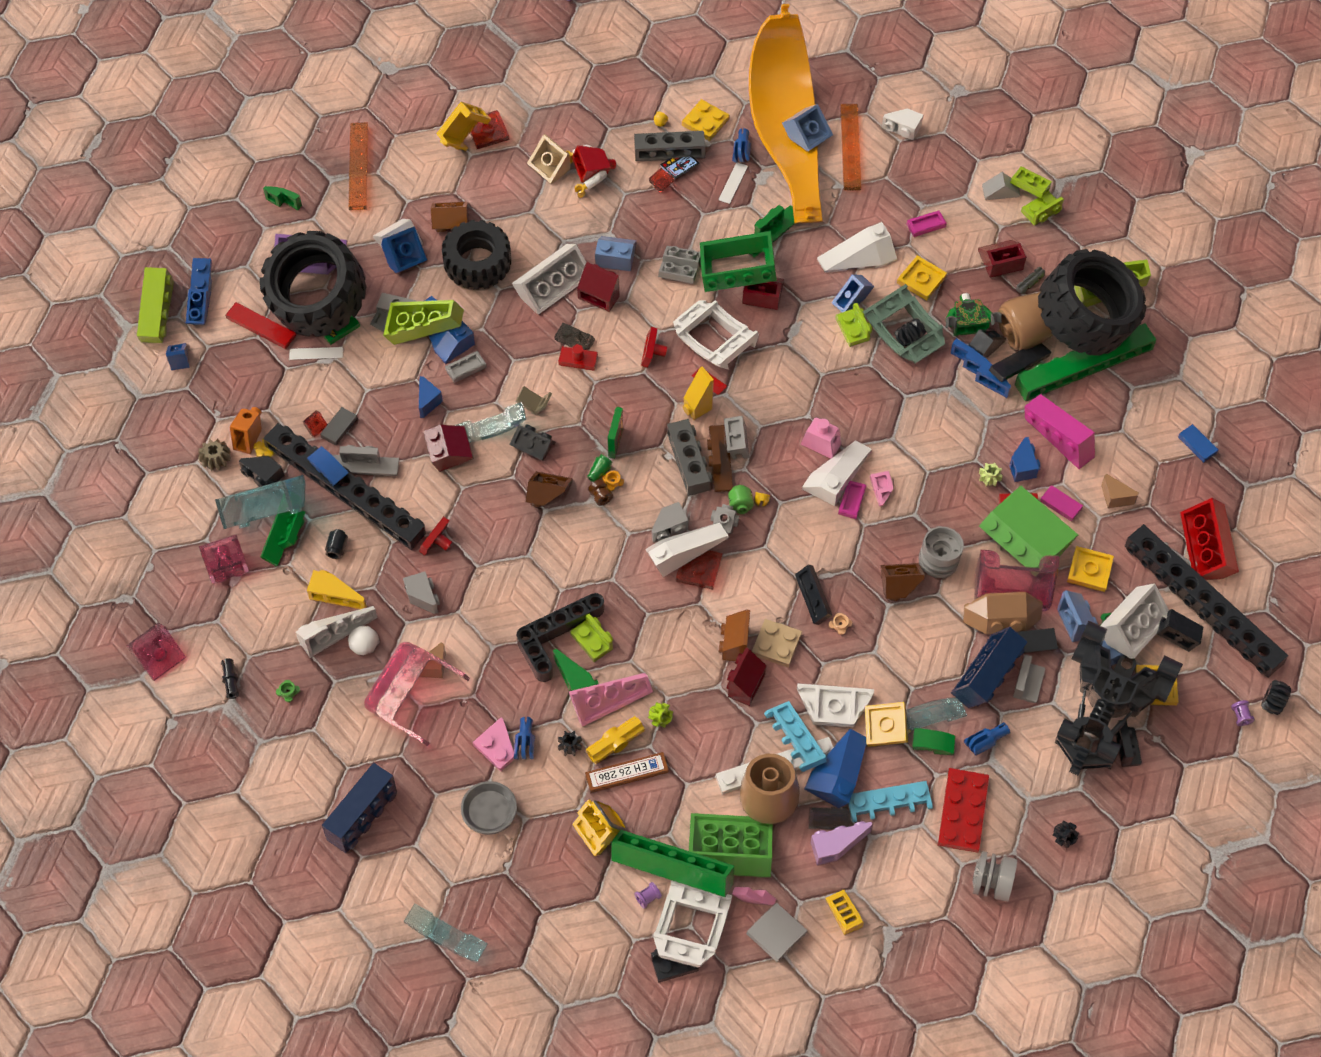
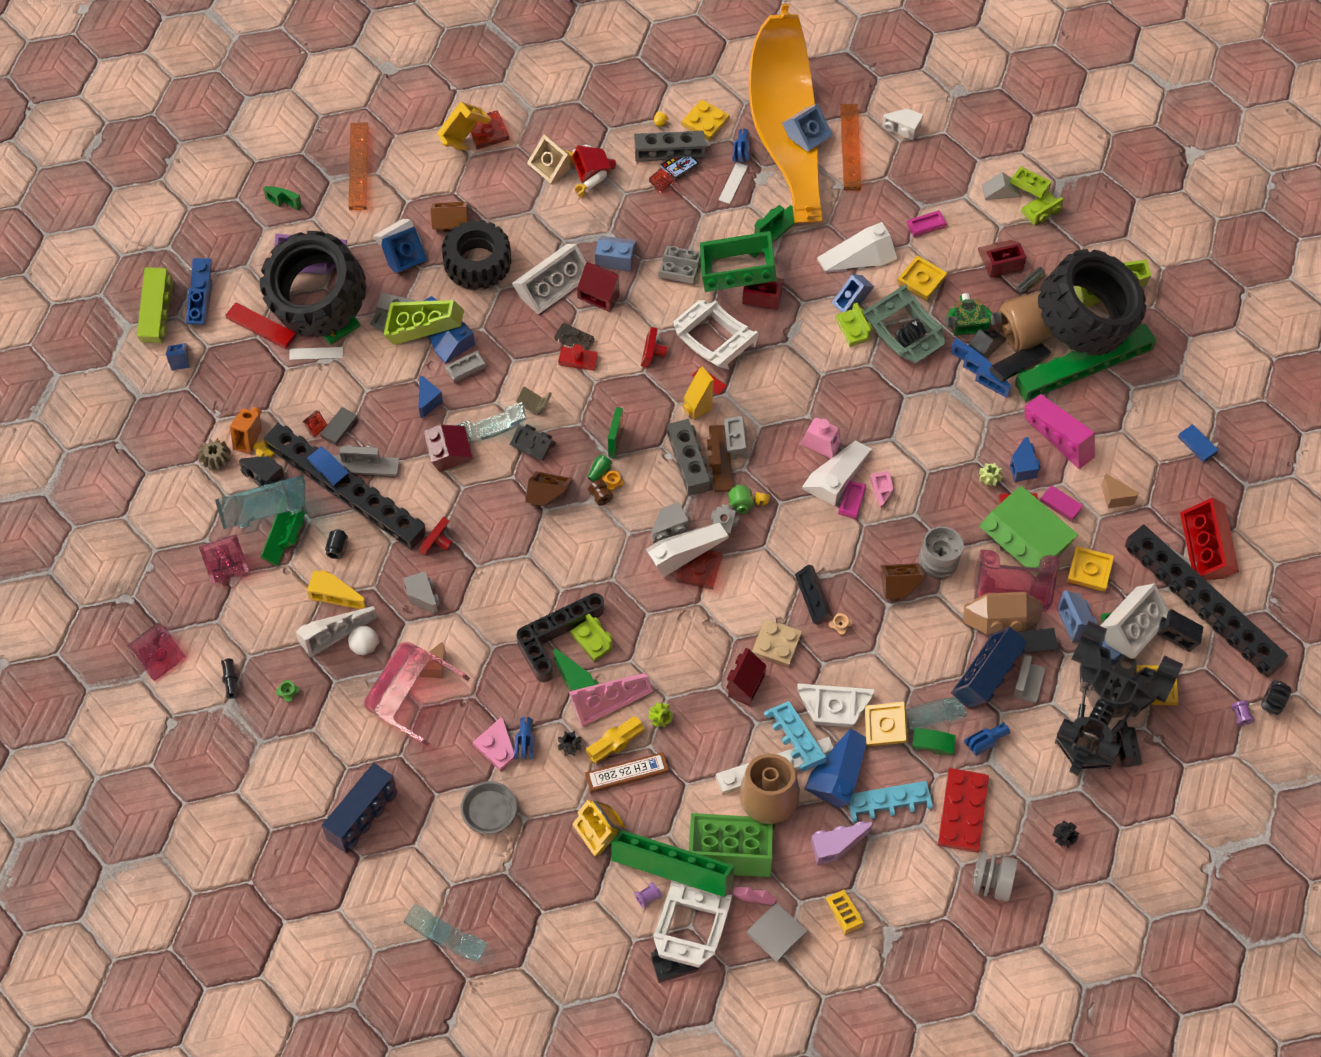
dark orange slope [719,609,750,661] -> none
clear smoke plate [808,807,851,829] -> none

